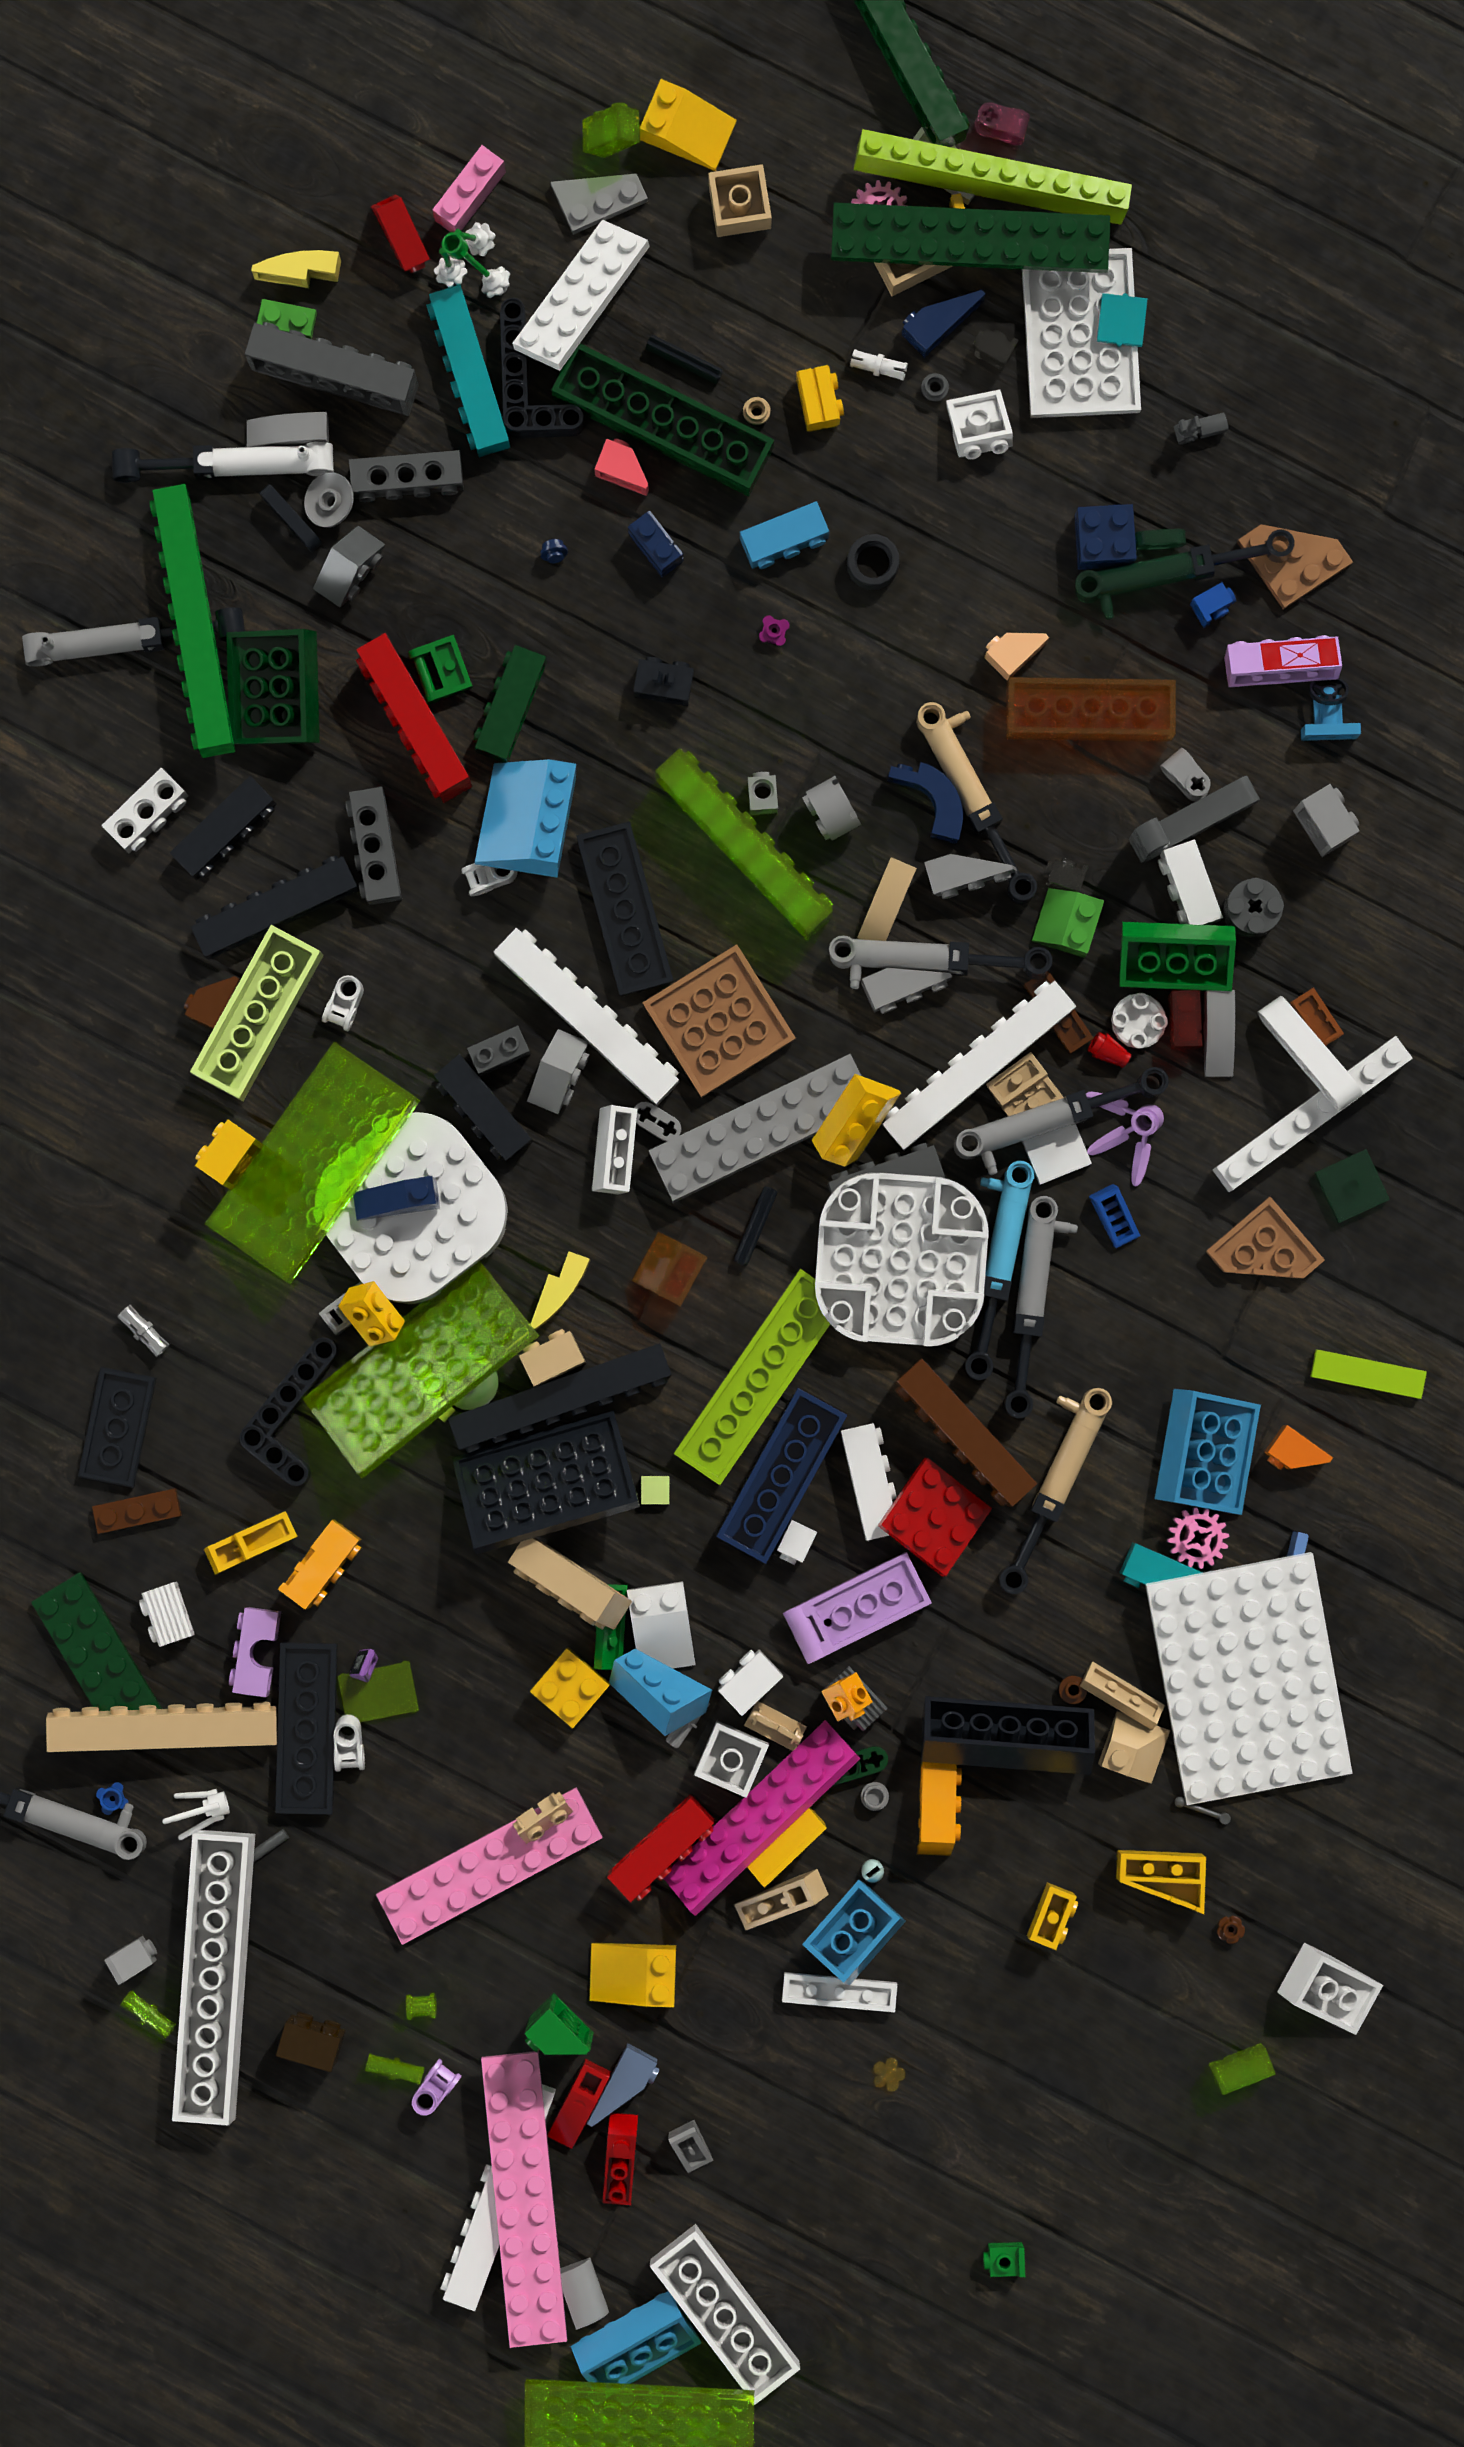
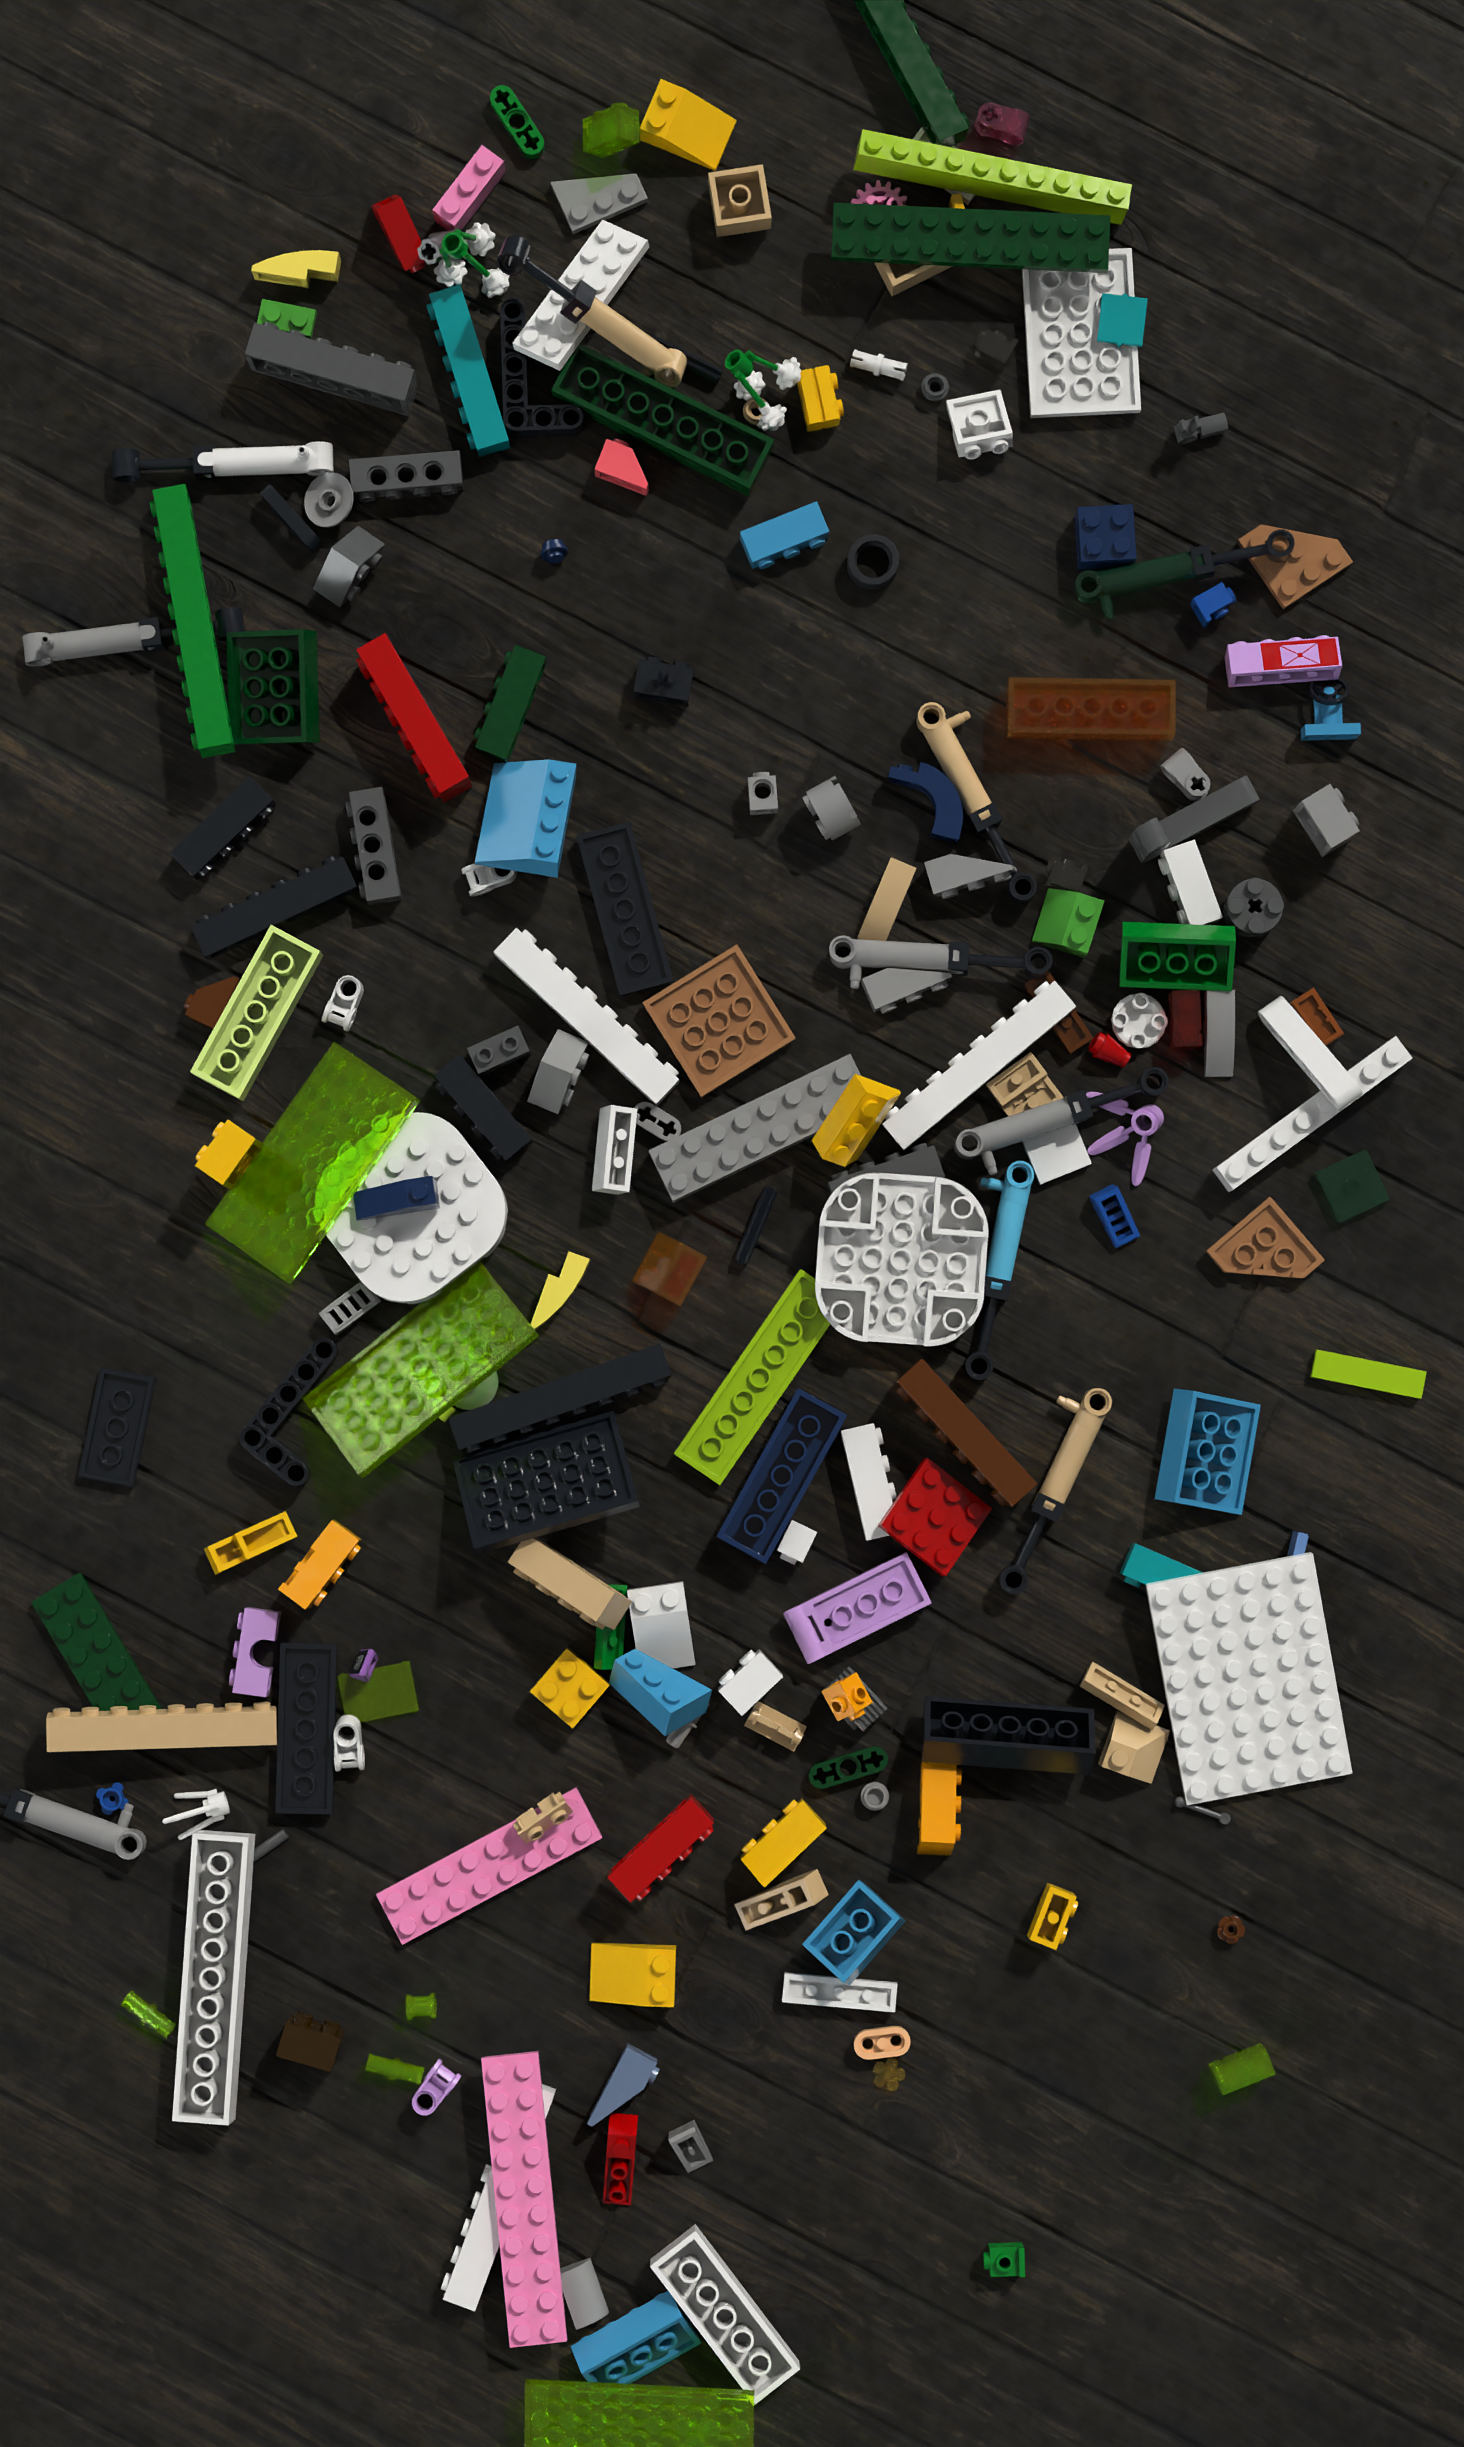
reddish brown plate [92,1488,182,1534] -> none
white brick [101,768,188,853] -> none
light grey slope [105,1936,157,1985] -> none
light grey pin [118,1305,170,1357] -> none
white brick [139,1582,195,1647] -> none
light grey slope [247,412,329,447] -> none
yellow brick [338,1281,405,1346] -> none
green plate [407,635,473,705] -> none
tan brick [519,1329,586,1387] -> none
green slope [524,1993,594,2055] -> none
red slope [547,2059,611,2149] -> none
dark blue brick [628,511,684,577] -> none
yellowish green tile [641,1476,670,1504] -> none
clear neon green brick [655,748,833,941] -> none
dark pink plate [664,1720,860,1916] -> none
white brick [694,1721,769,1798] -> none
magenta plate [759,615,789,646] -> none
light aqua hinge [861,1859,884,1883] -> none
dark blue slope [902,290,985,358] -> none
light nougat slope [985,633,1049,681] -> none
light grey piece [1003,1196,1078,1419] -> none
reddish brown plate [1059,1676,1087,1704] -> none
yellow wedge [1116,1850,1206,1914] -> none
clear green beam [1135,529,1186,550] -> none
bright pink gear [1167,1507,1229,1569] -> none
orange slope [1264,1425,1333,1470] -> none
white slope [1277,1943,1383,2035] -> none
none -> dark grey piece [417,229,456,264]
none -> green beam [490,85,545,159]
none -> piece [497,235,687,388]
none -> white plant [725,349,801,431]
none -> light nougat plate [854,2026,911,2060]

